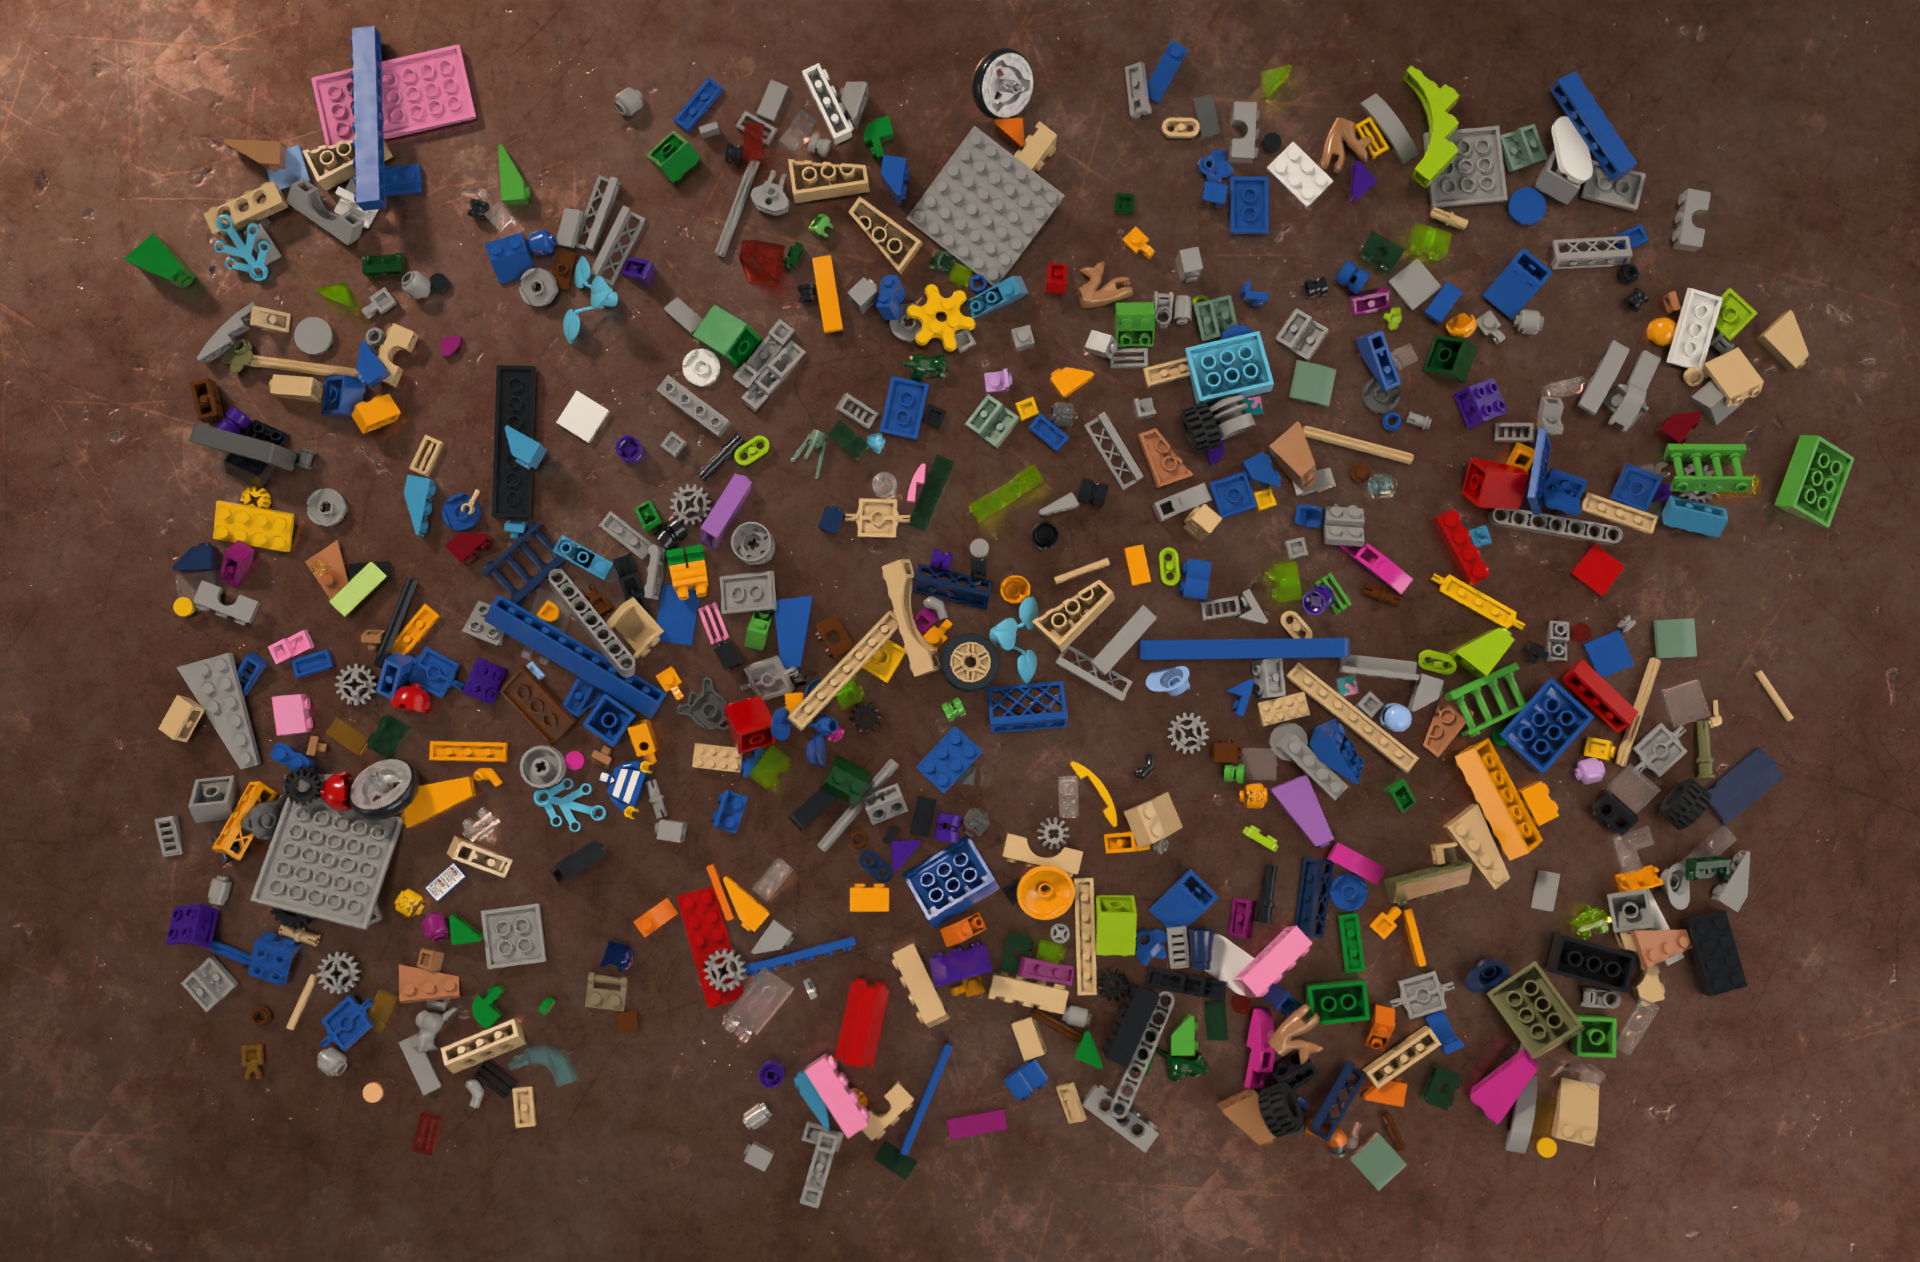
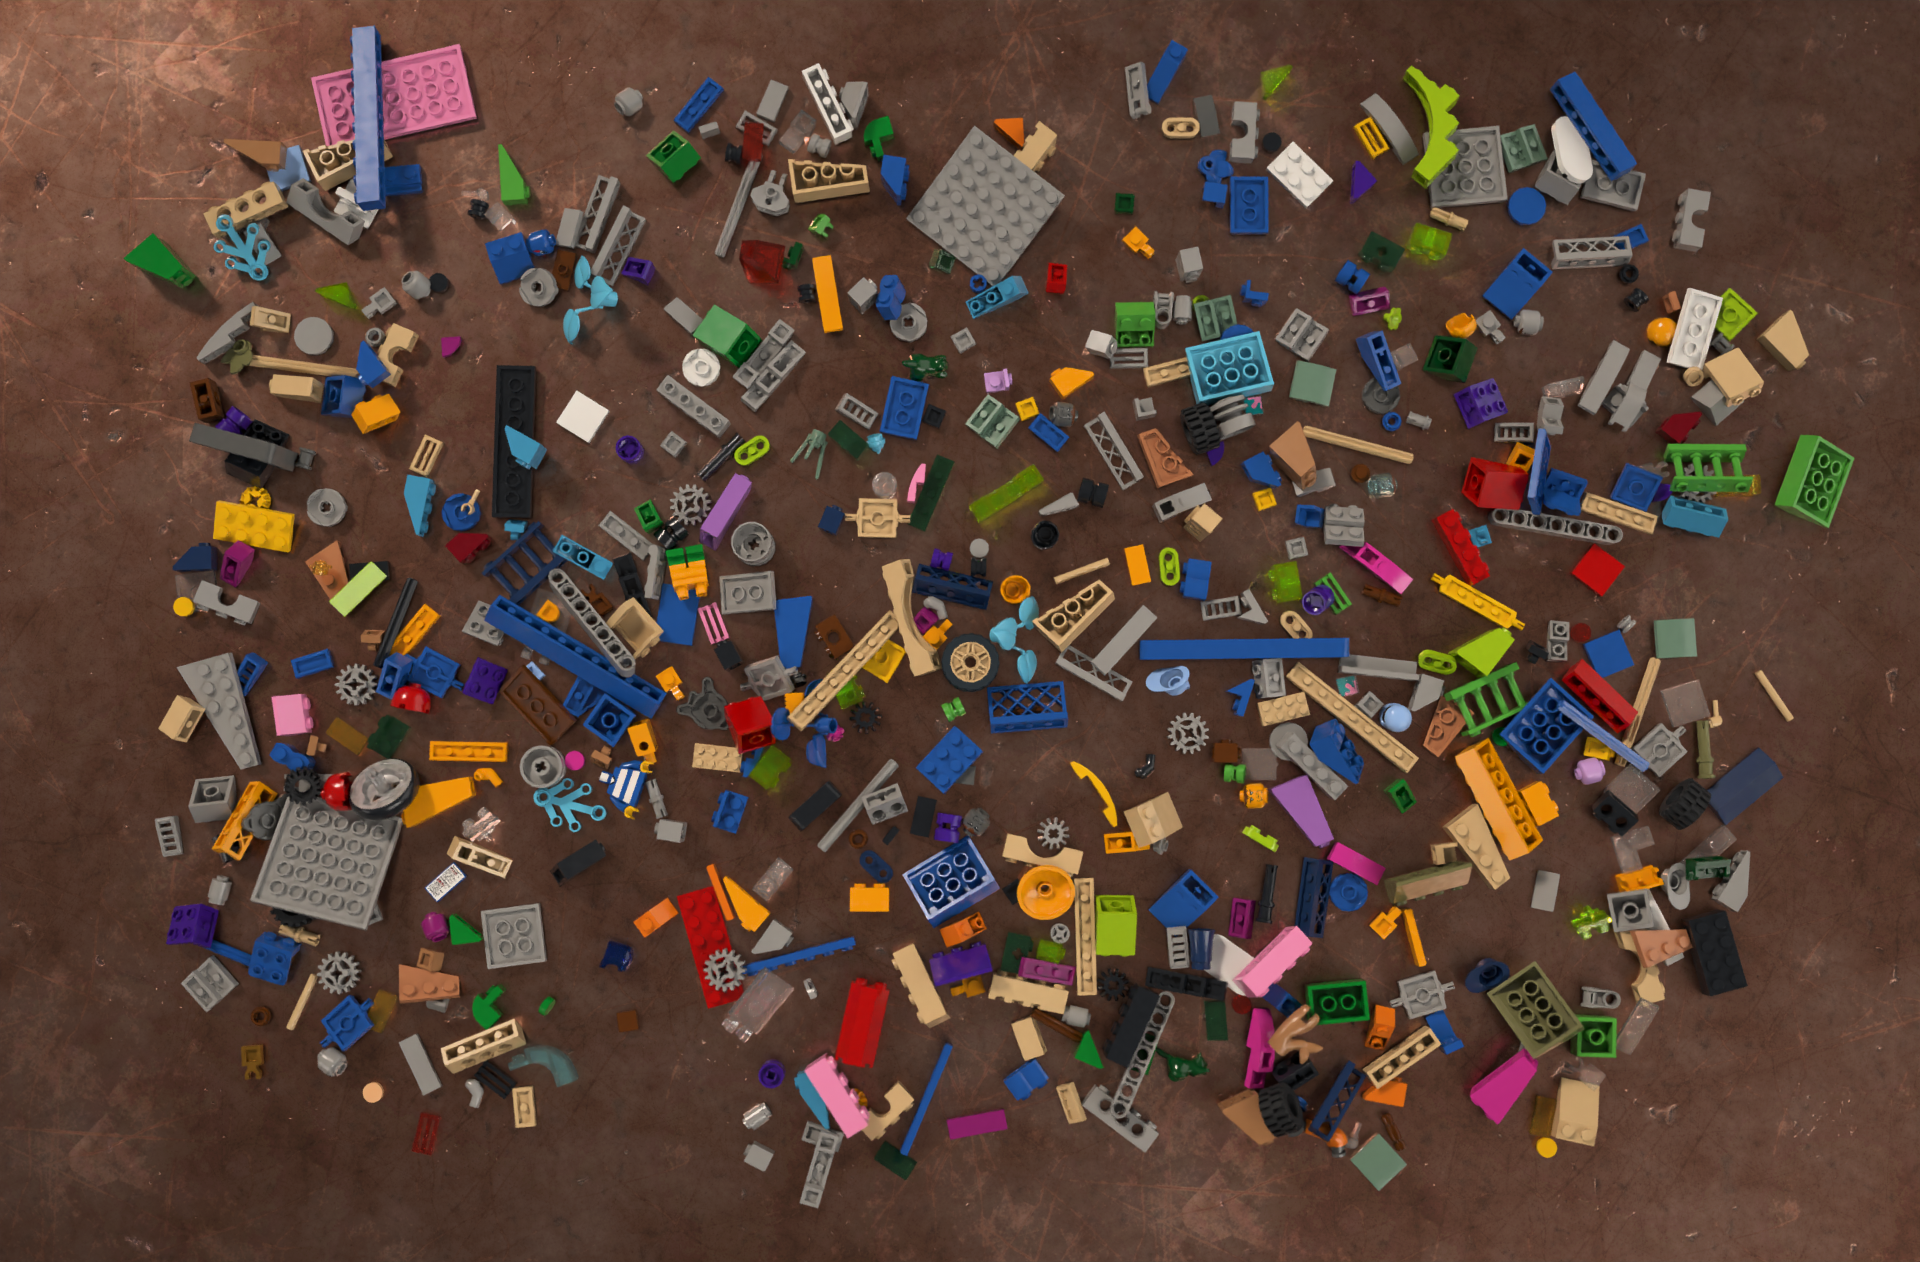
bright pink slope [268,630,315,664] -> none
dark green hinge [362,253,405,277] -> none
yellow head [394,889,425,918] -> none
light grey animal [412,1007,457,1053] -> none
dark tan plate [585,972,628,1011] -> none
bright green slope [745,610,775,651] -> none
dark green slope [821,755,871,806] -> none
tan wedge [849,196,923,275] -> none
dark purple slope [891,839,921,872] -> none
yellow plate [906,284,976,352] -> none
clear neon green tile [948,262,973,288] -> none
flat silver wheel [972,48,1034,120] -> none
light grey brick [1011,325,1035,352] -> none
clear slope [1058,776,1079,818] -> none
medium nougat piece [1078,262,1134,308] -> none
blue plate [1136,929,1167,966] -> none
bright green slope [1169,1014,1198,1056] -> none
blue plate [1209,471,1258,519] -> none
black wheel [1304,277,1328,299] -> none
medium nougat piece [1321,118,1371,173] -> none
green plate [1338,913,1365,974] -> none
light grey tile [1387,258,1442,312] -> none
clear green brick [1421,1063,1461,1111] -> none
blue slope [1424,282,1463,324] -> none
light grey slope [1505,1076,1537,1154] -> none
black brick [1545,933,1637,993] -> none
none -> axle [1556,700,1650,772]

